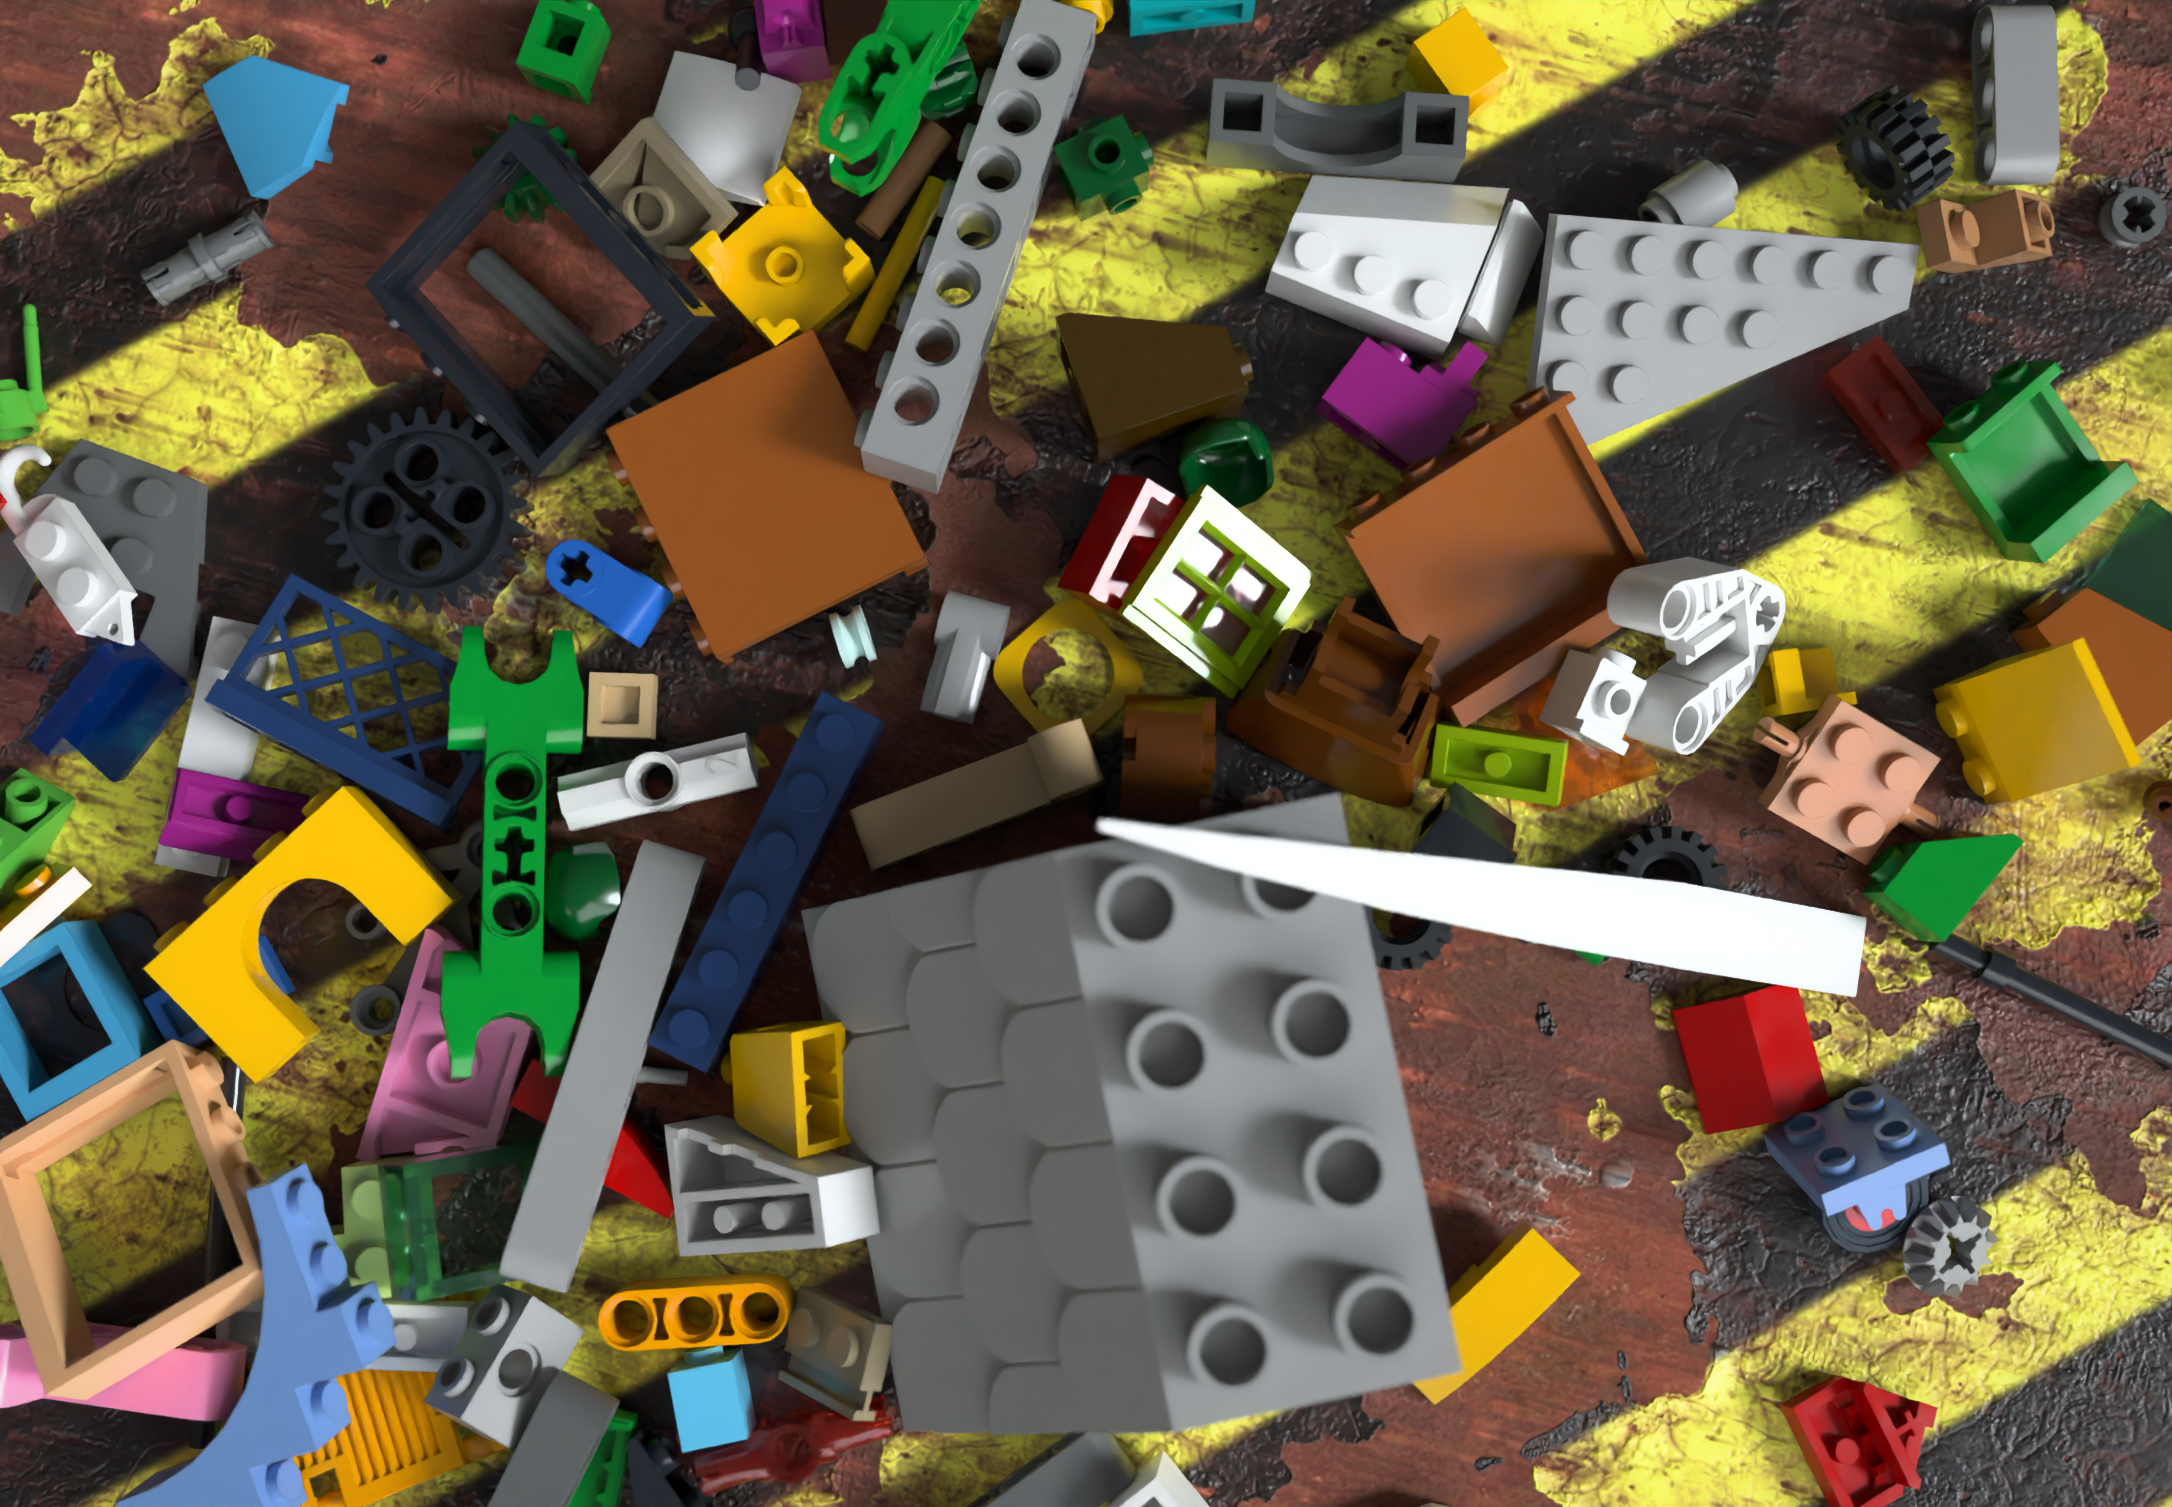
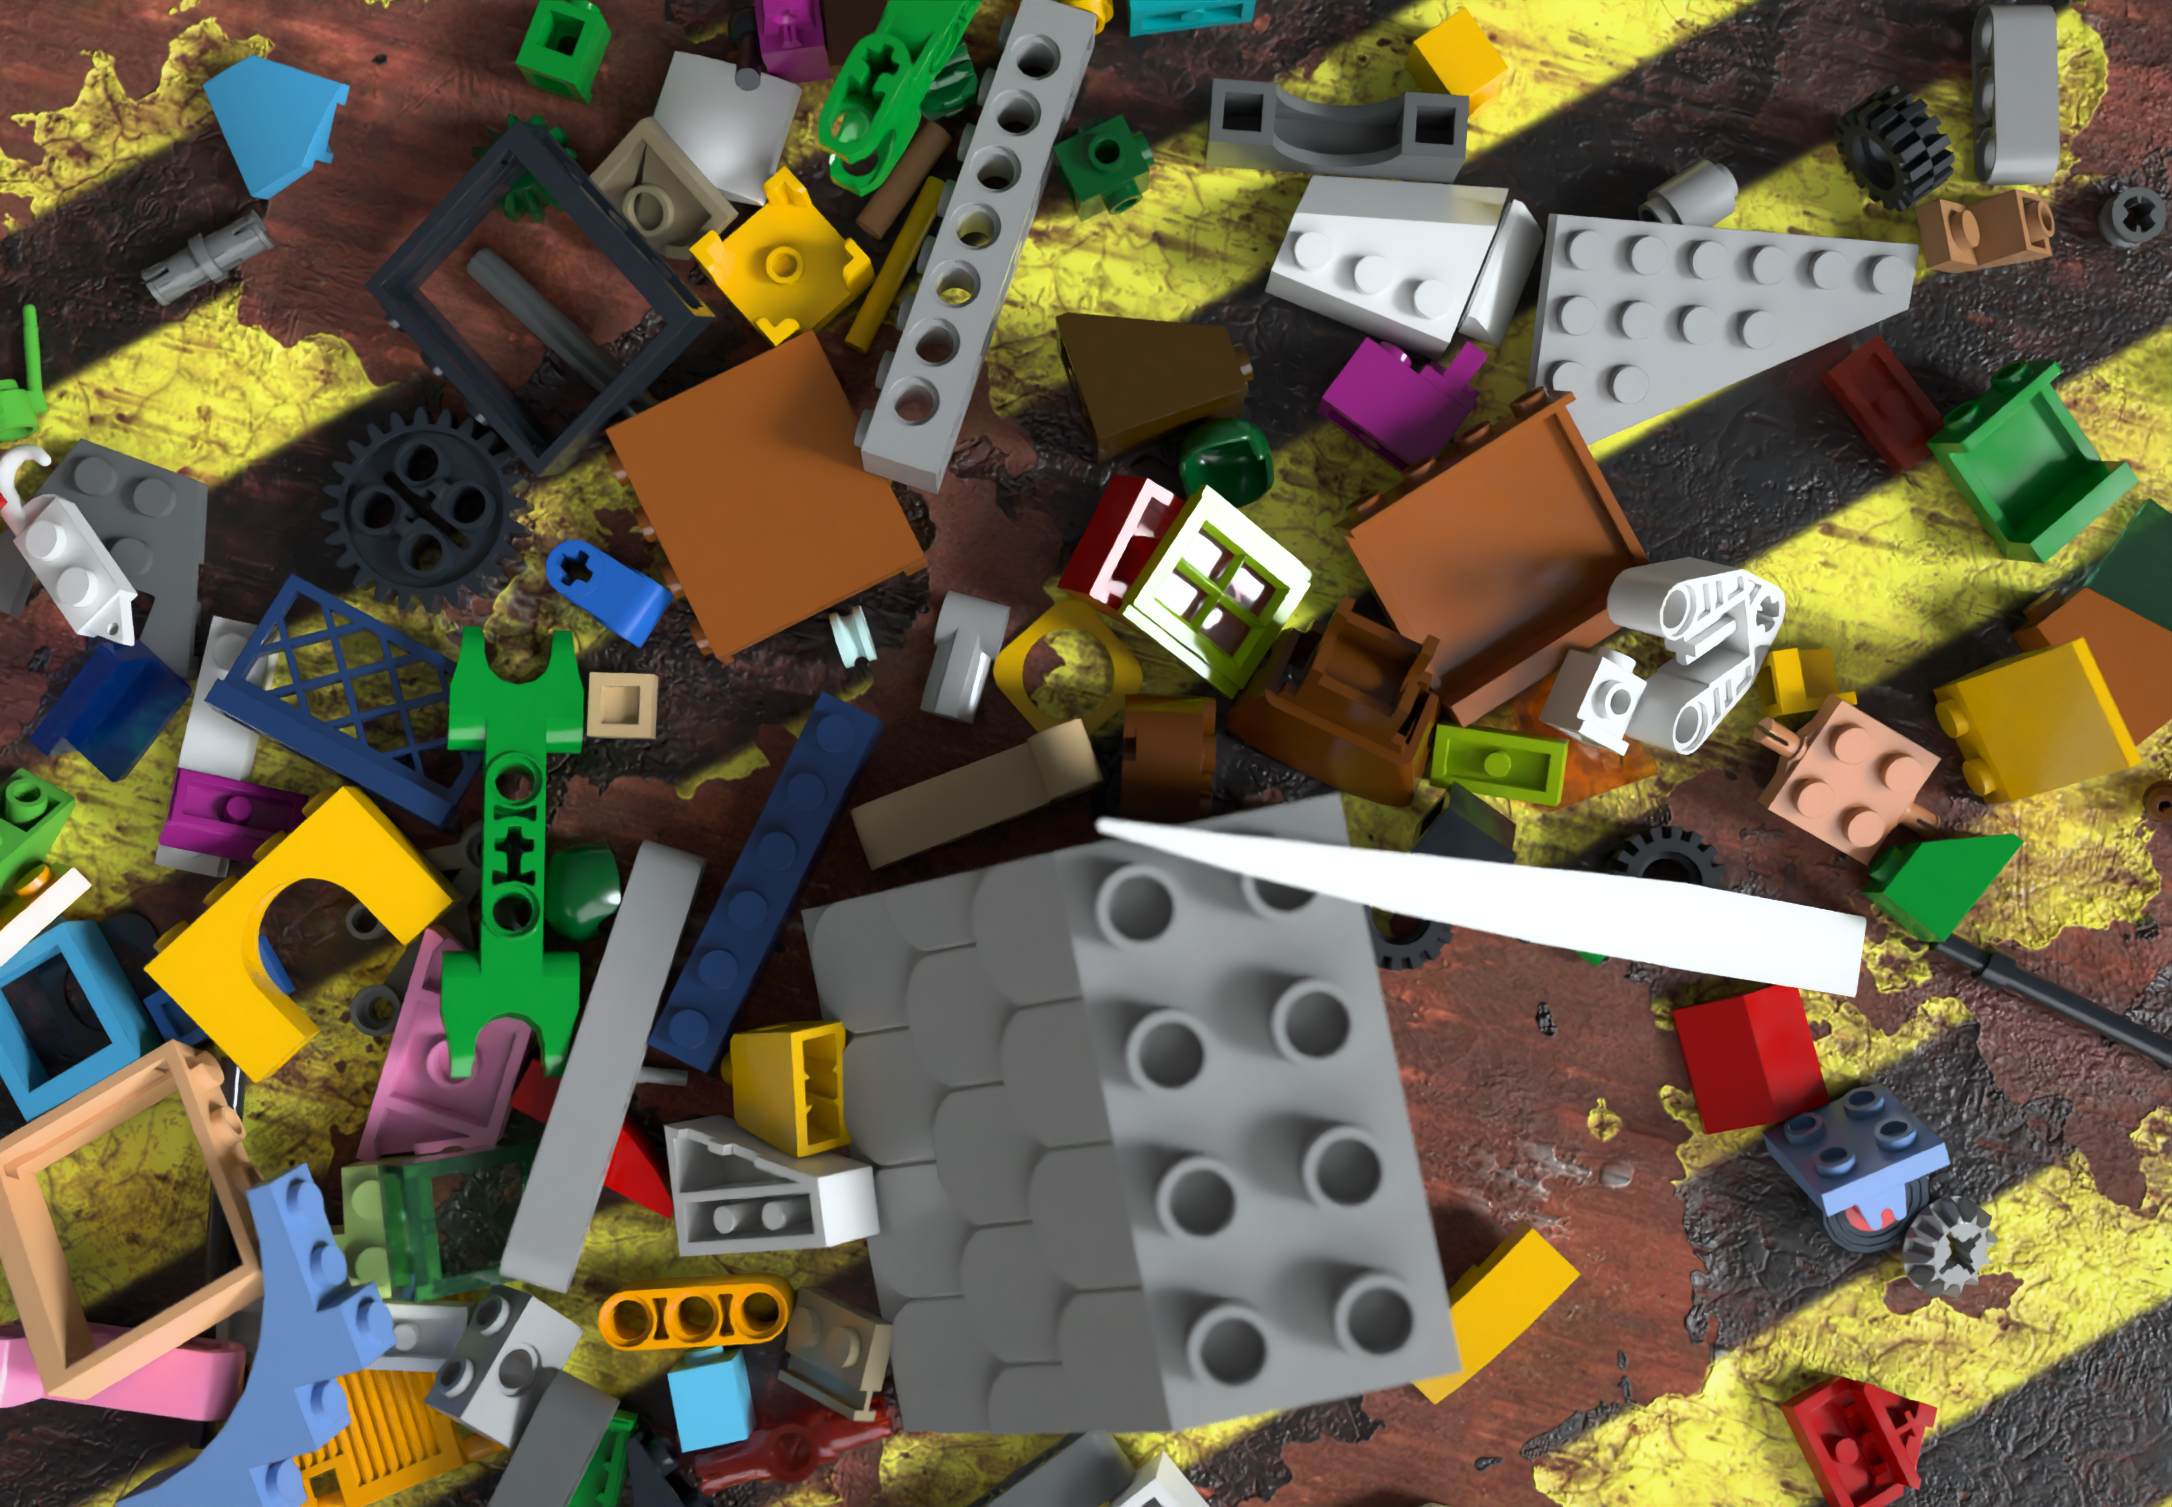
white piece [557,733,760,832] -> none

